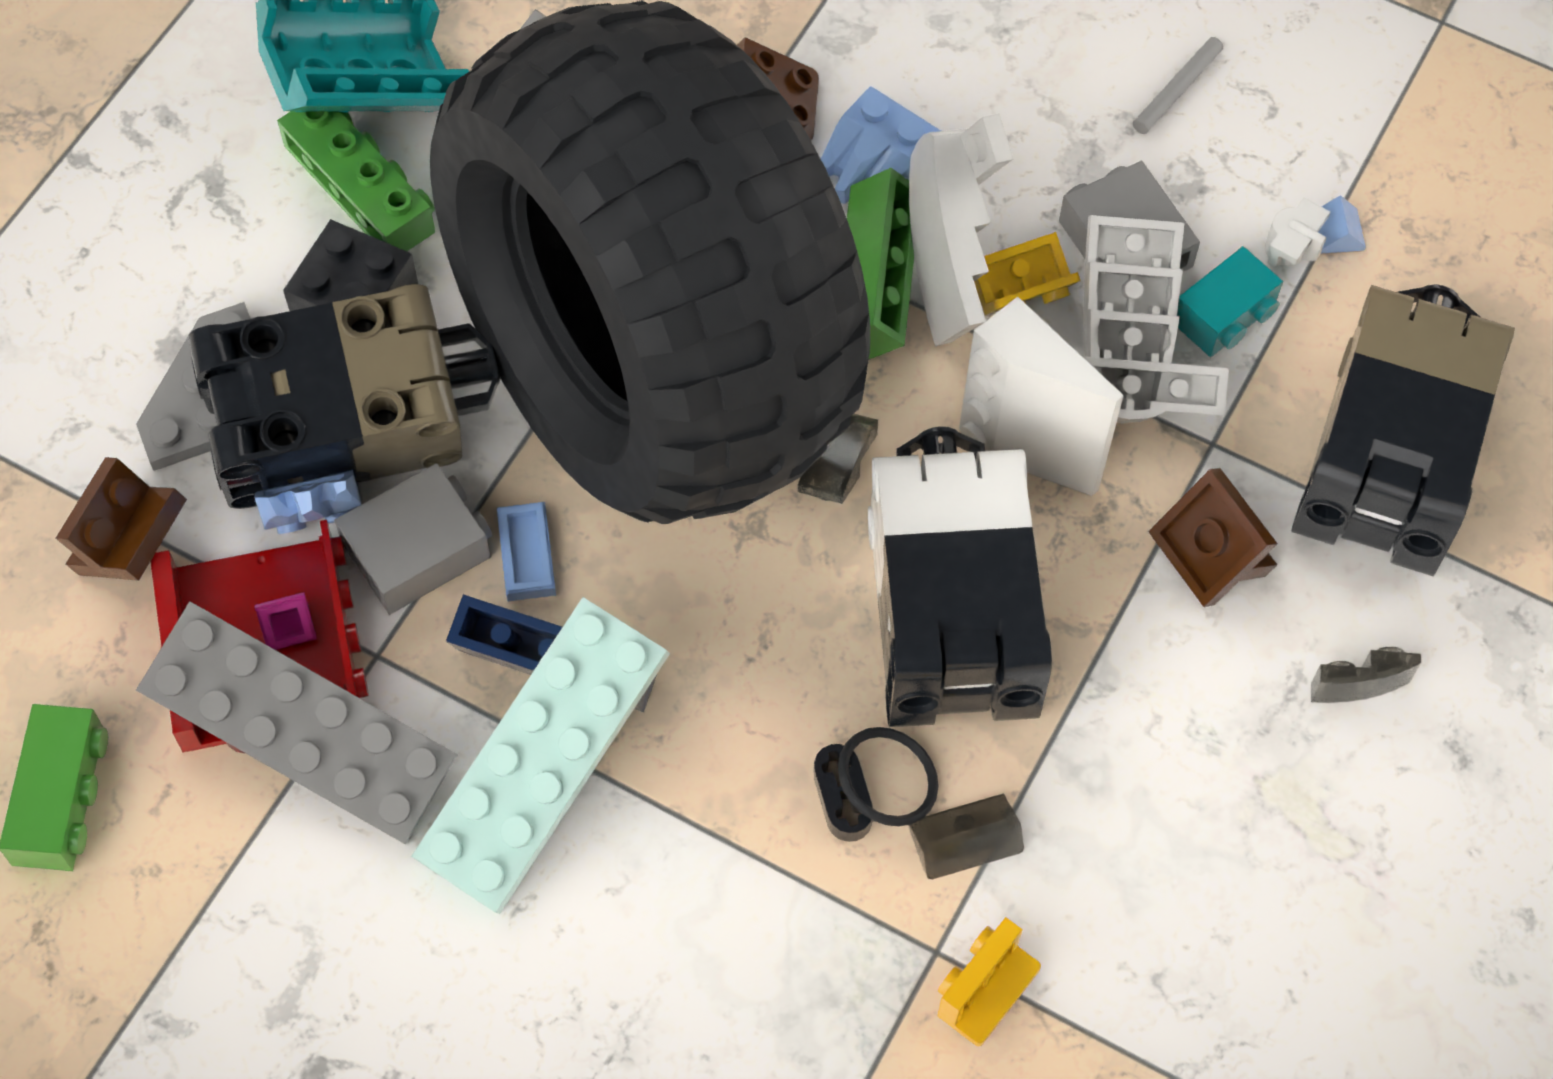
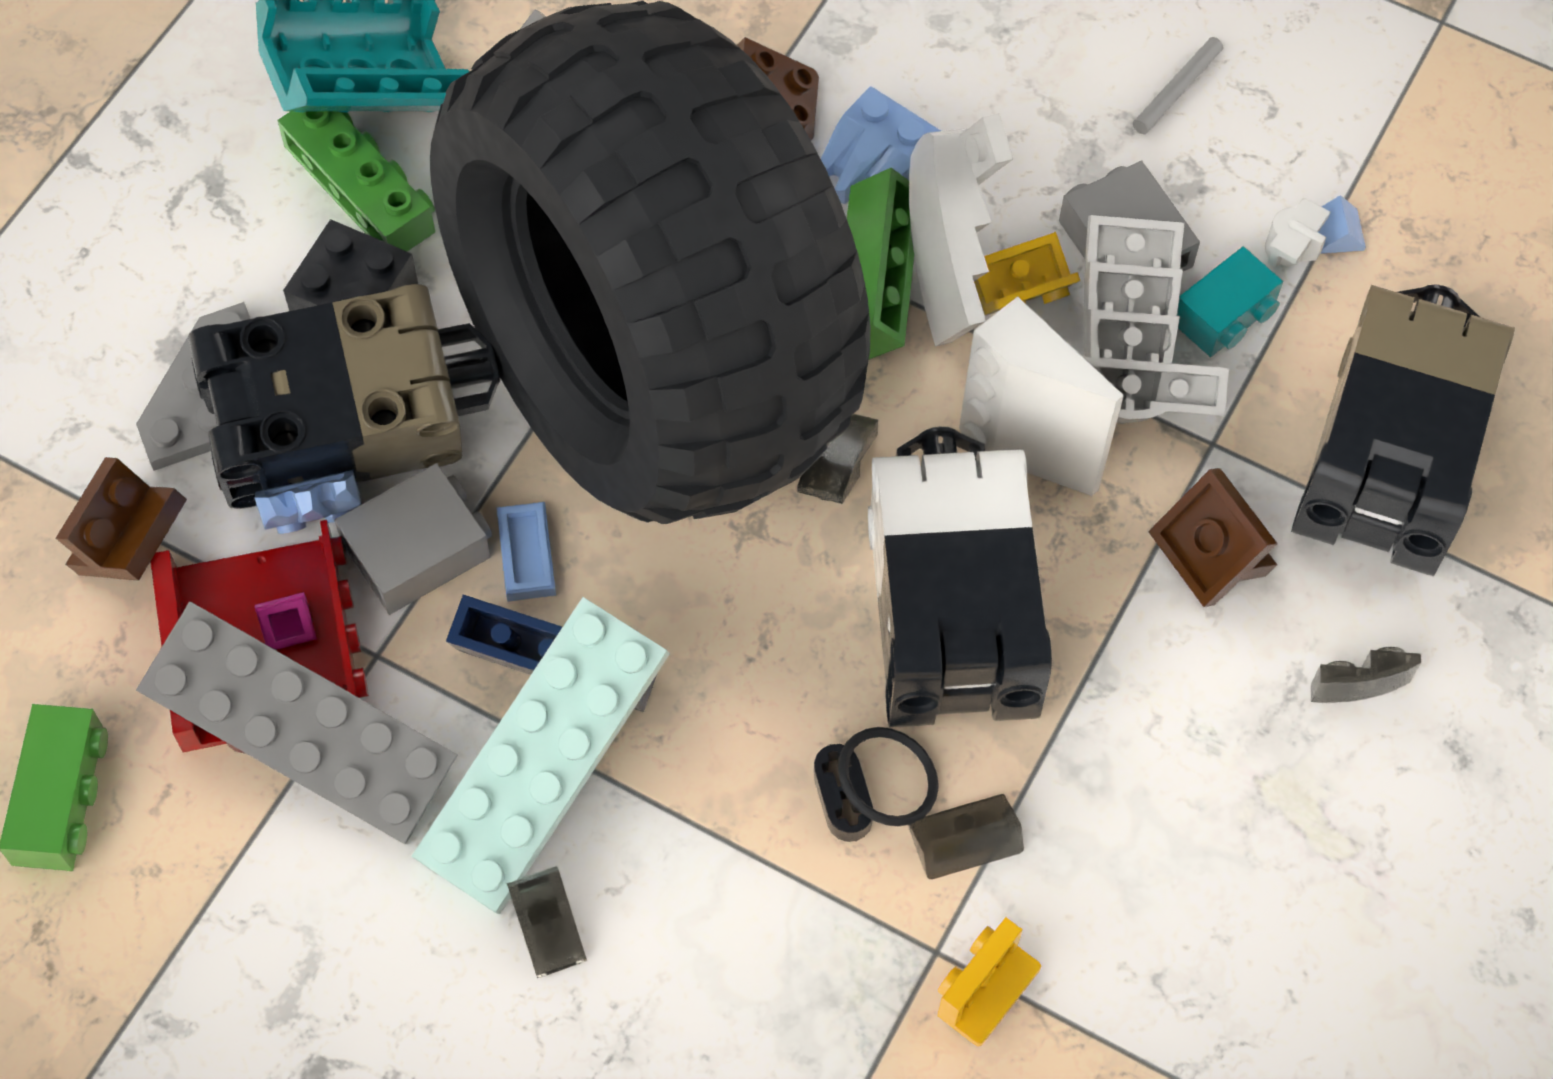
none -> clear smoke slope [506,866,587,979]

